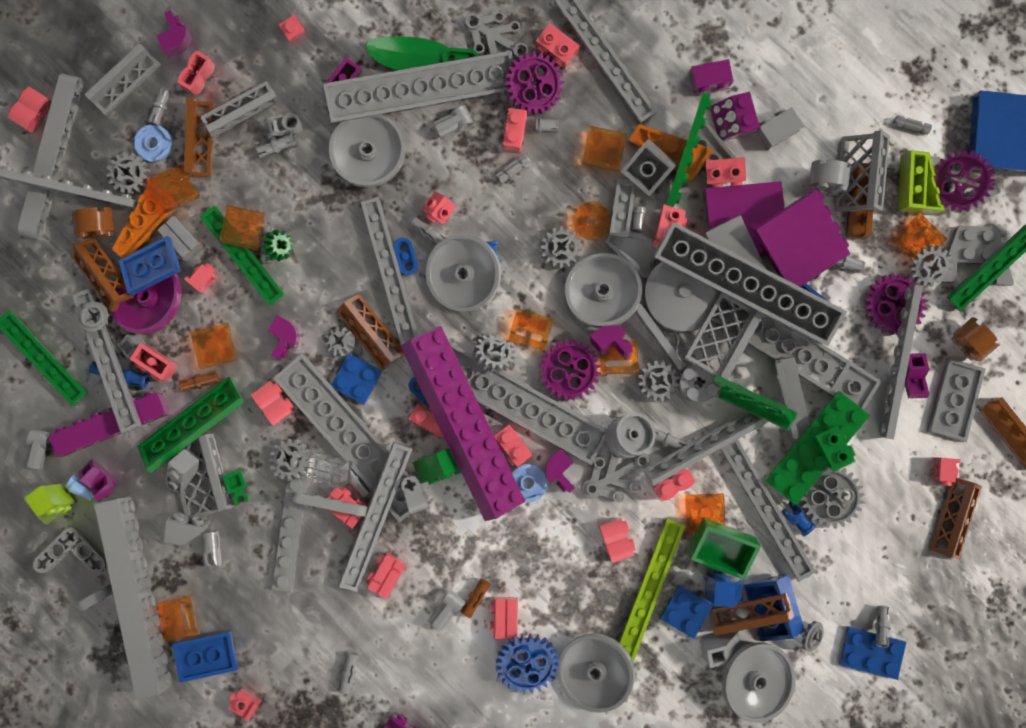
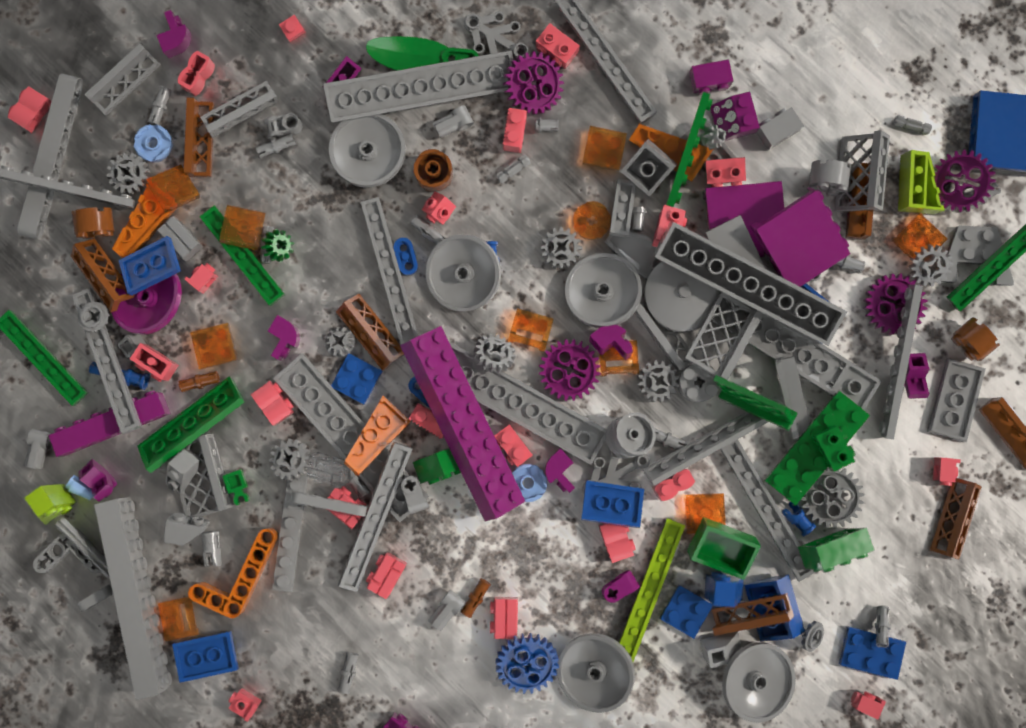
none -> light grey axle [55,518,109,577]
none -> orange beam [188,527,278,618]
none -> orange wing [344,396,411,476]
none -> dark orange brick [414,149,453,192]
none -> blue plate [581,480,644,528]
none -> magenta piece [602,570,640,603]
none -> light grey gear [701,125,725,150]
none -> green brick [798,528,875,573]
none -> coral brick [851,691,886,720]

